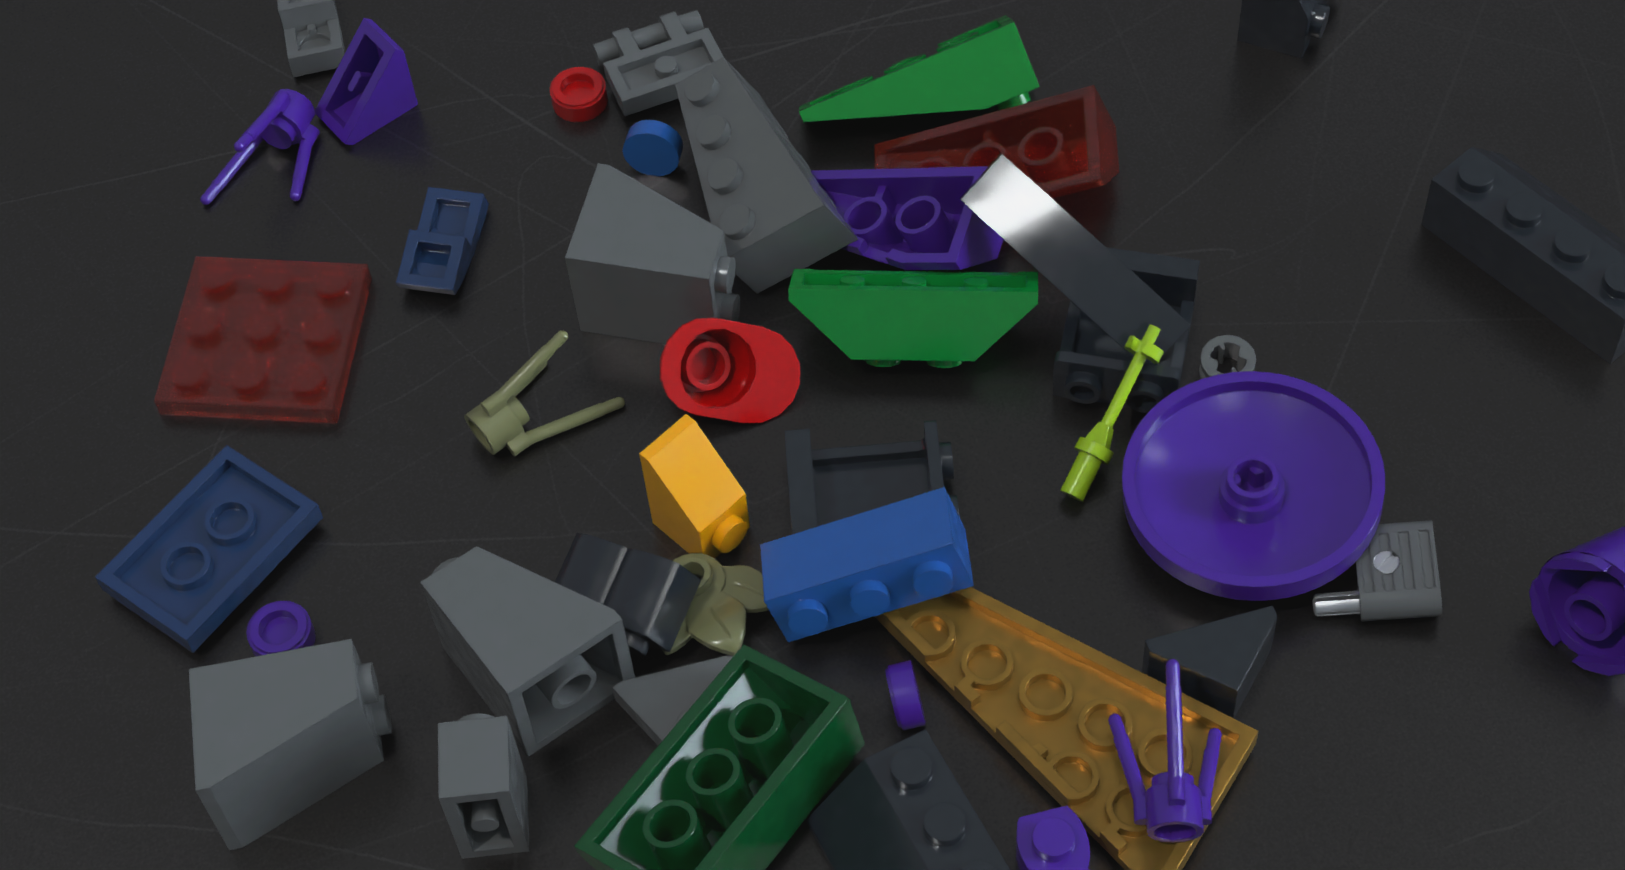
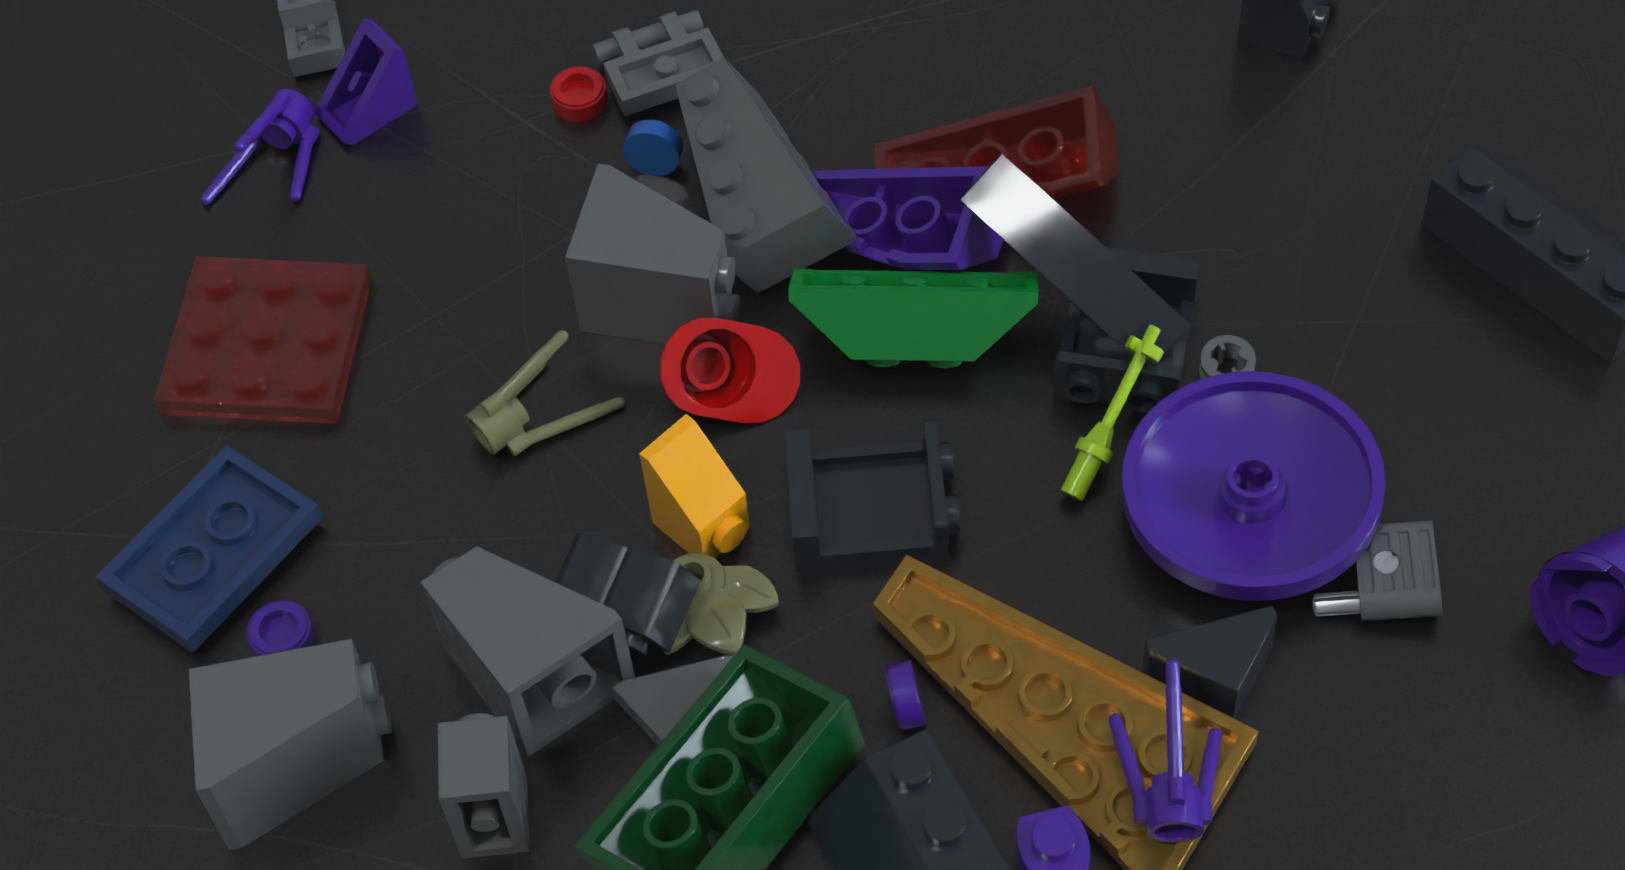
dark blue slope [396,187,489,295] -> none
blue brick [760,487,974,642] -> none
green wedge [799,15,1040,122] -> none

